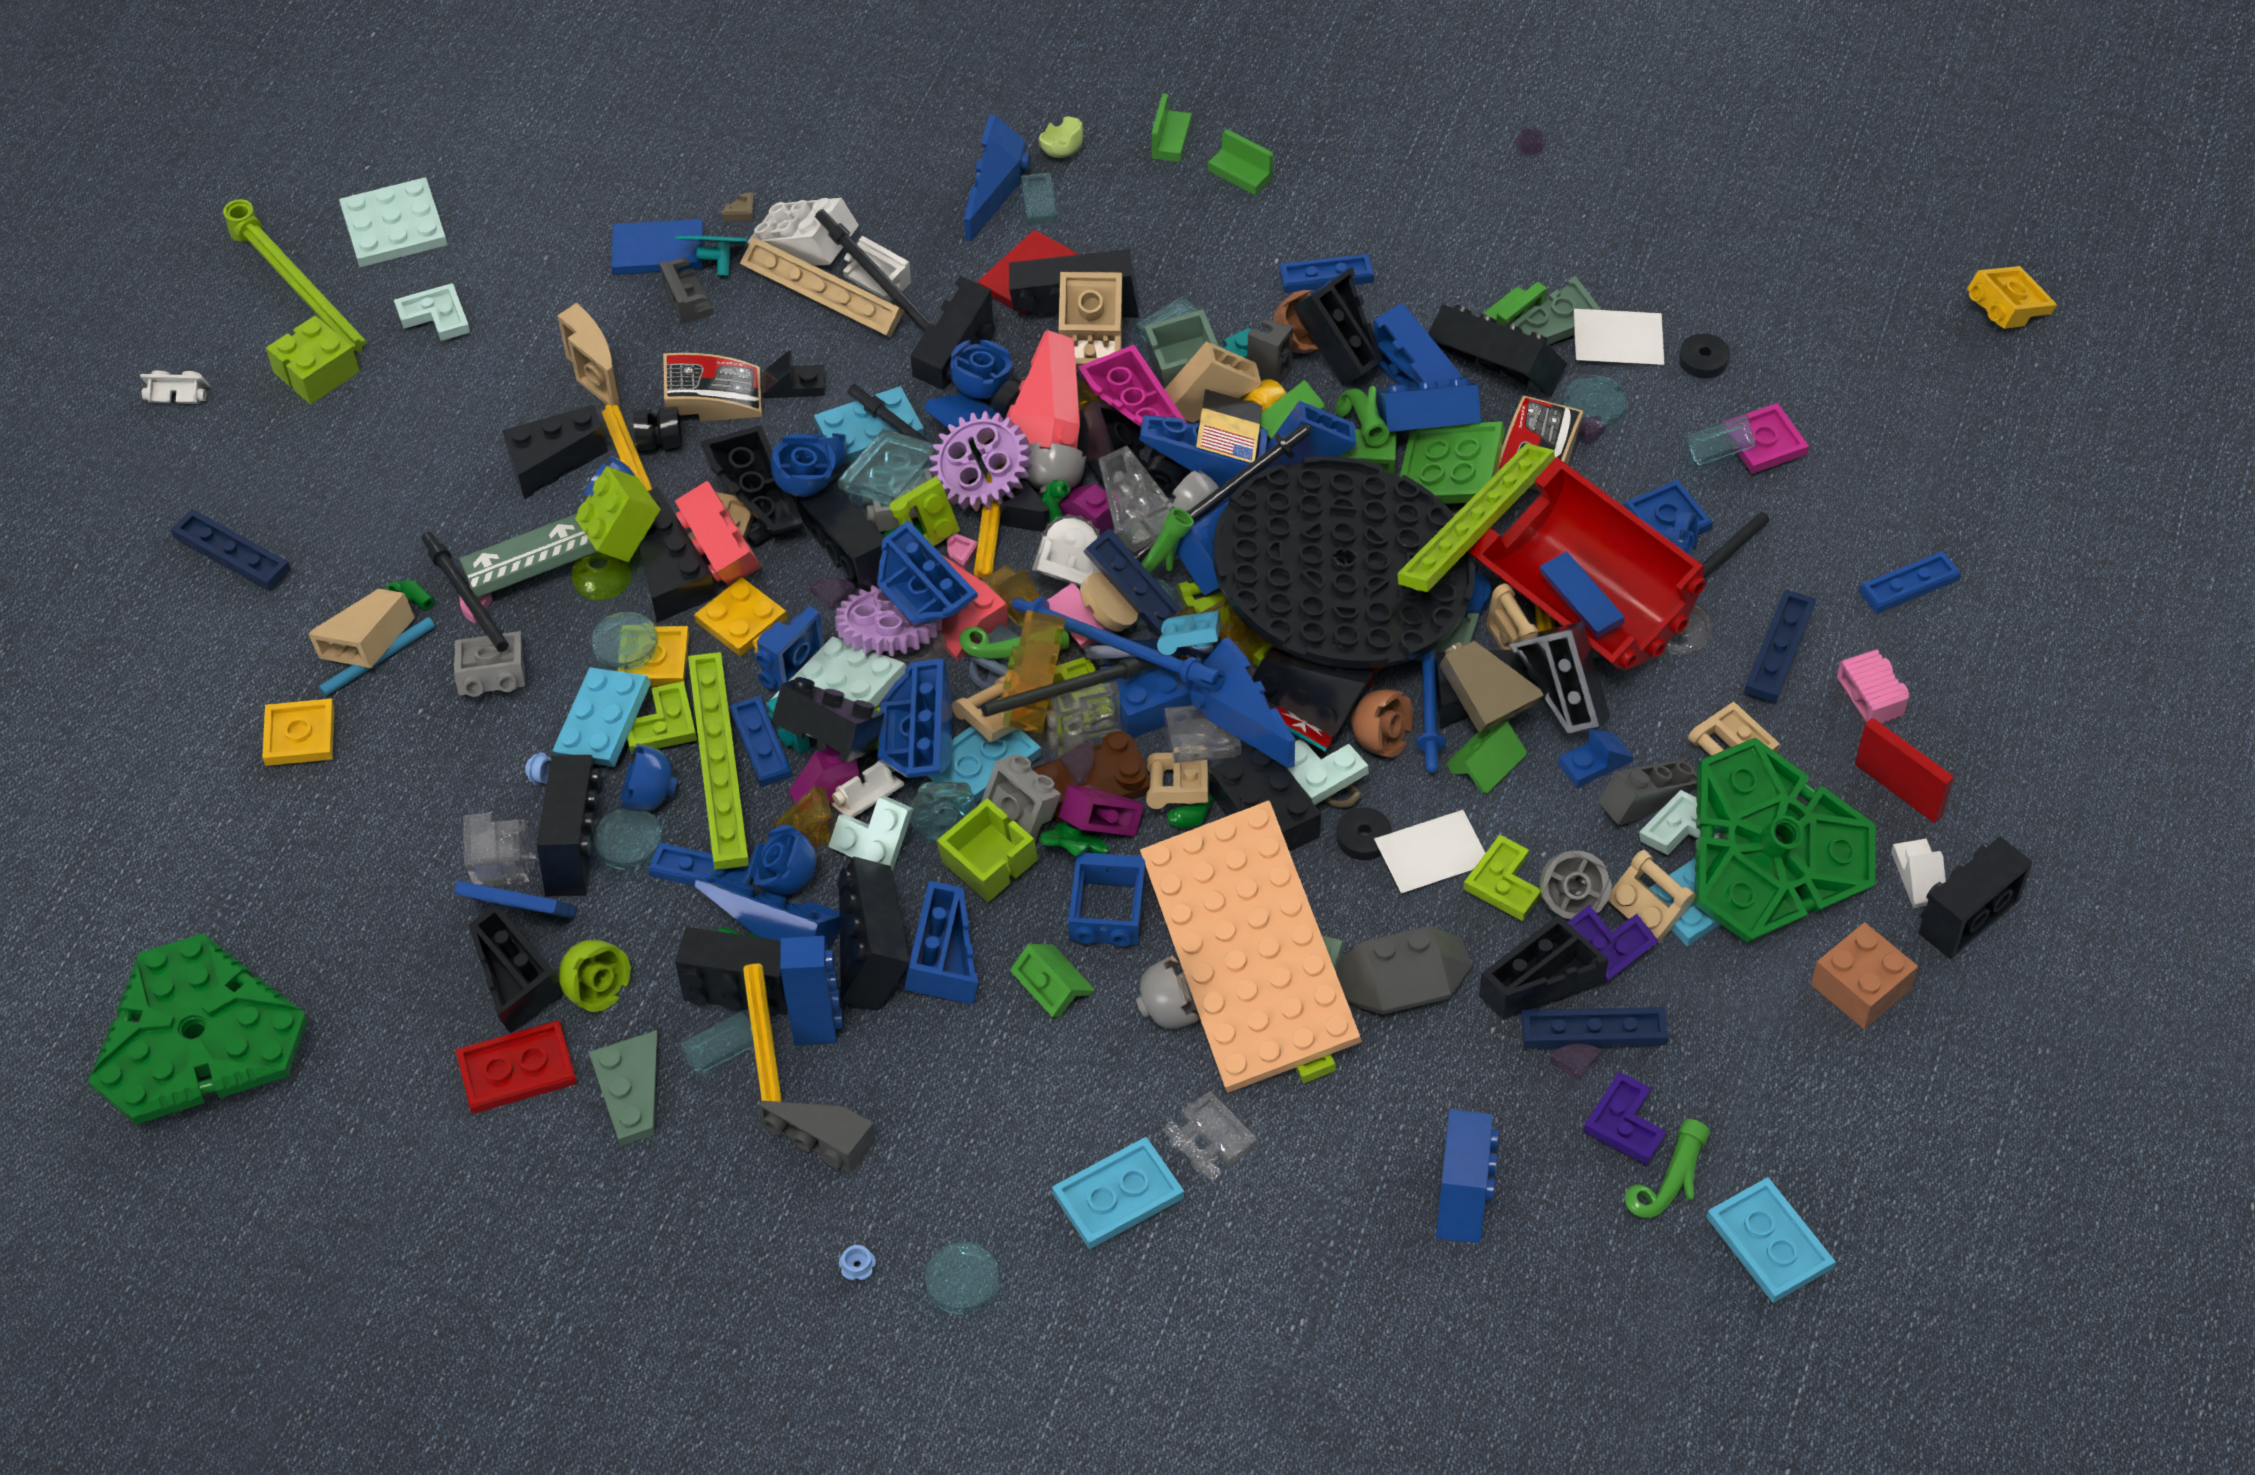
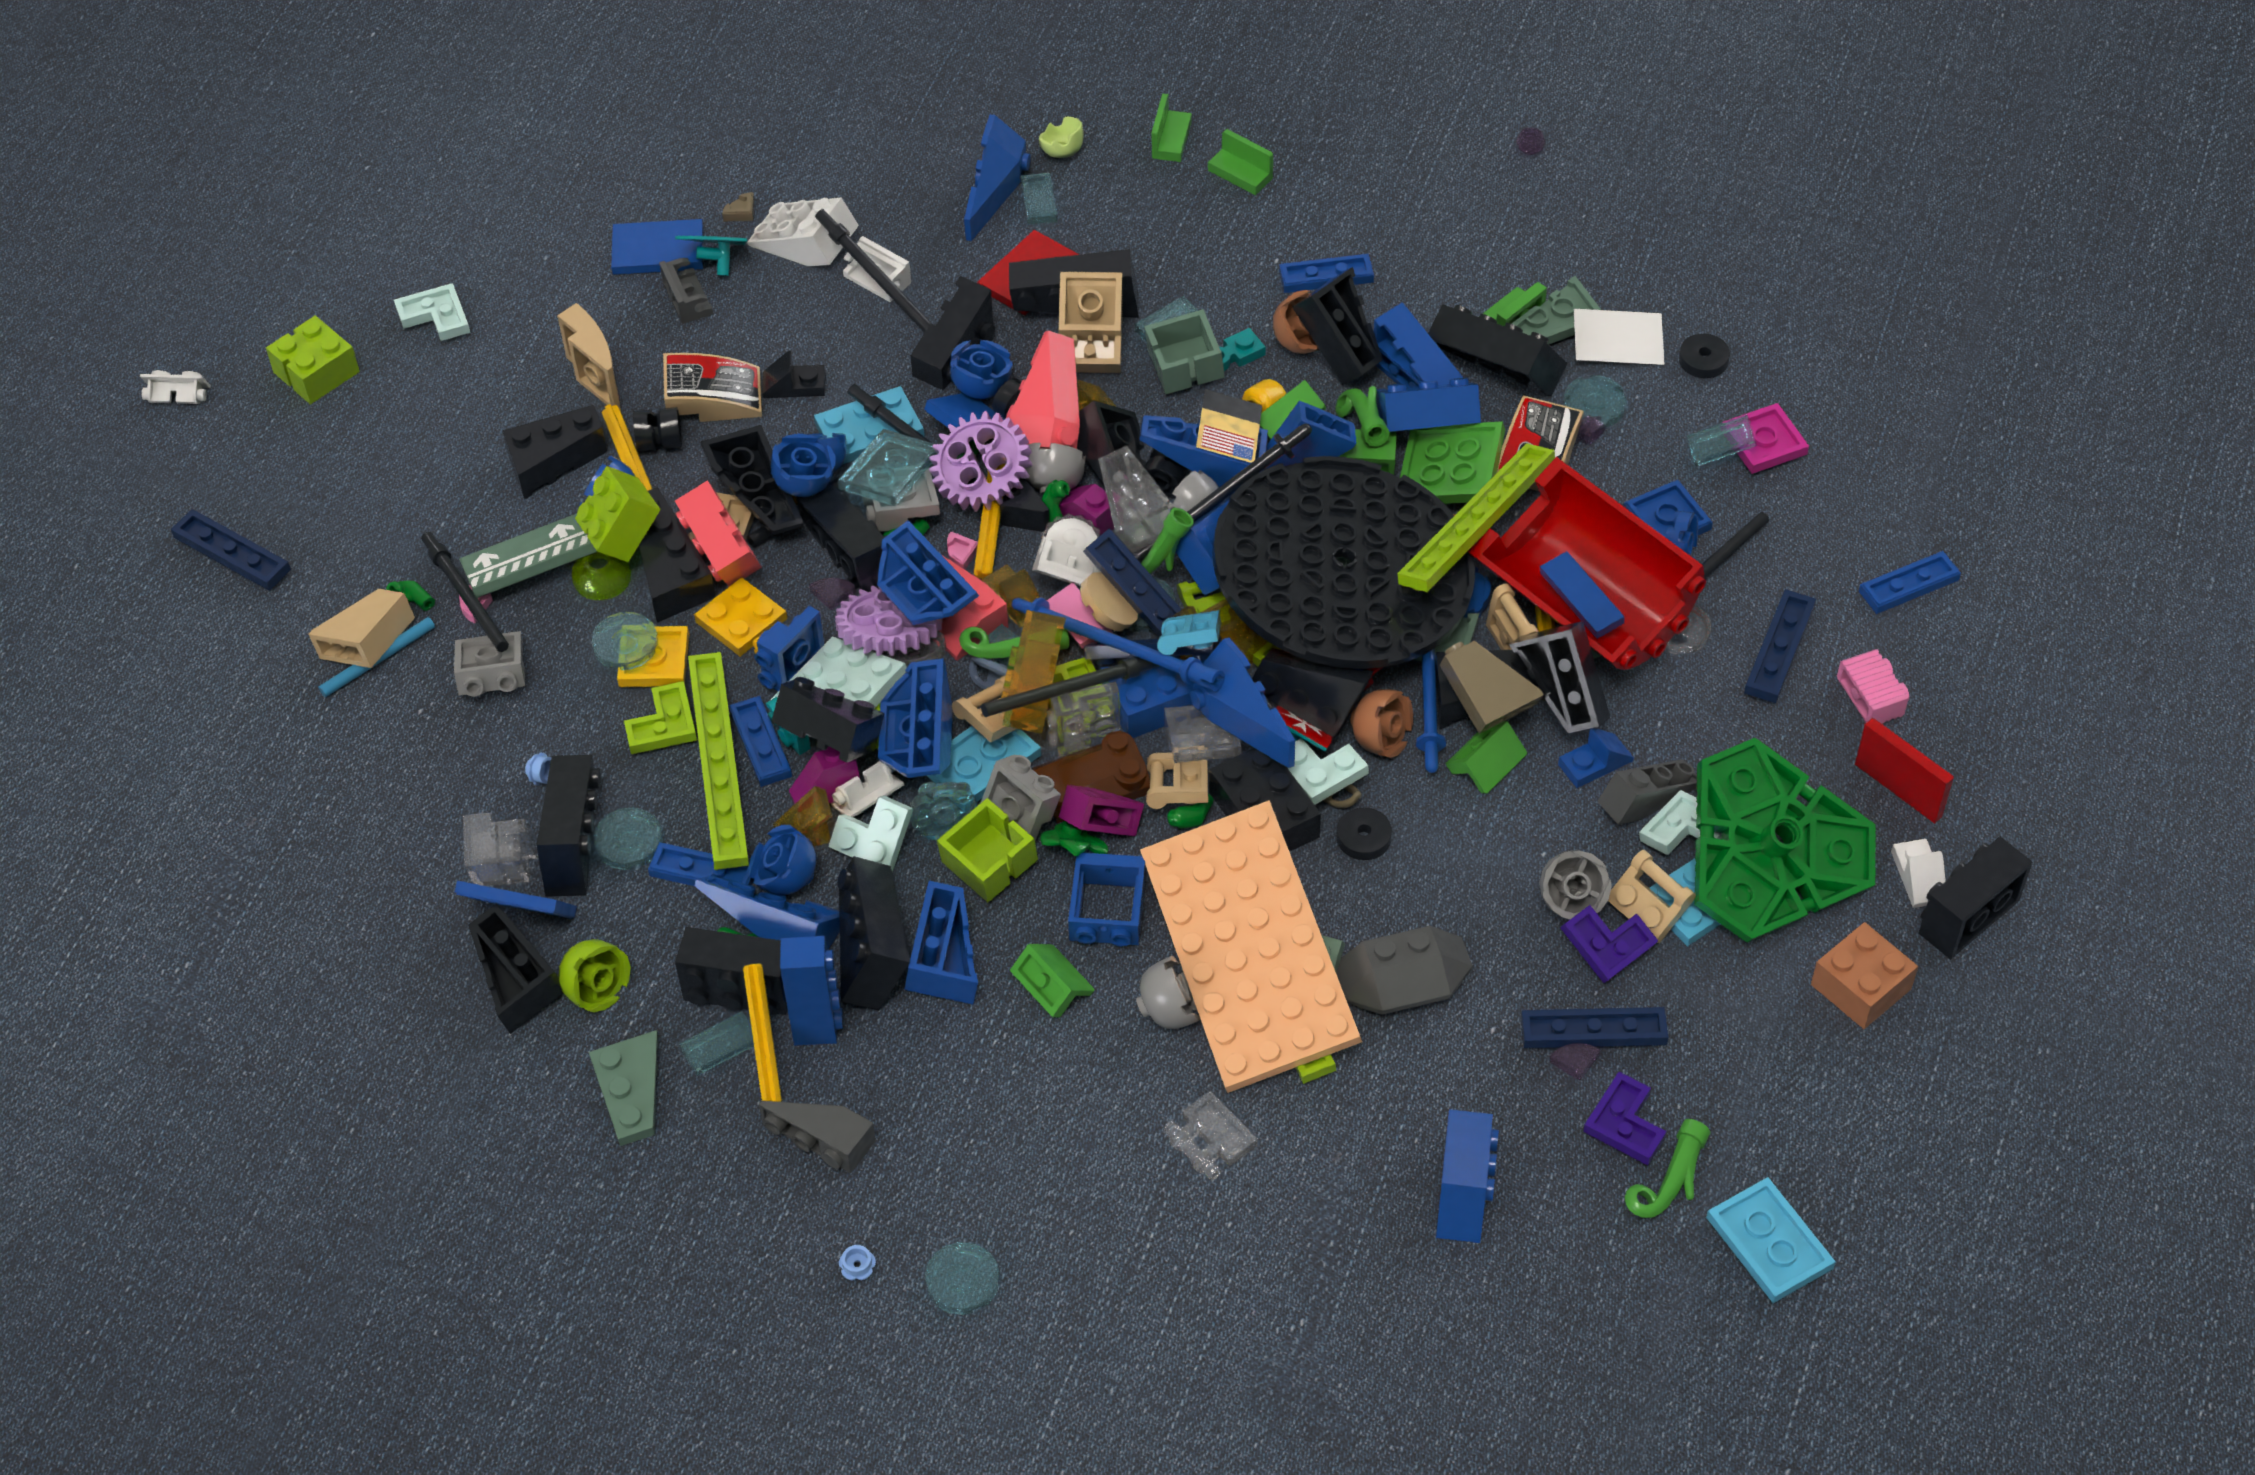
green plate [88,933,308,1125] -> none
lime piece [223,199,366,353] -> none
yellow plate [262,698,335,766] -> none
light aqua plate [339,177,447,267] -> none
red tile [455,1020,577,1114] -> none
medium azure plate [552,667,651,767] -> none
blue cylinder [619,743,677,812] -> none
tan plate [740,237,904,338] -> none
lime plate [889,476,960,546] -> none
medium azure plate [1052,1137,1184,1250] -> none
tile [1059,740,1094,786] -> none
dark pink wedge [1078,345,1187,427] -> none
tan slope [1165,341,1262,423] -> none
dark grey hinge [1247,320,1293,384] -> none
white sticker [1374,810,1485,893] -> none
lime plate [1463,835,1541,921] -> none
black wedge [1479,914,1609,1019] -> none
tan plate [1688,702,1780,756] -> none
yellow plate [1967,266,2057,329] -> none

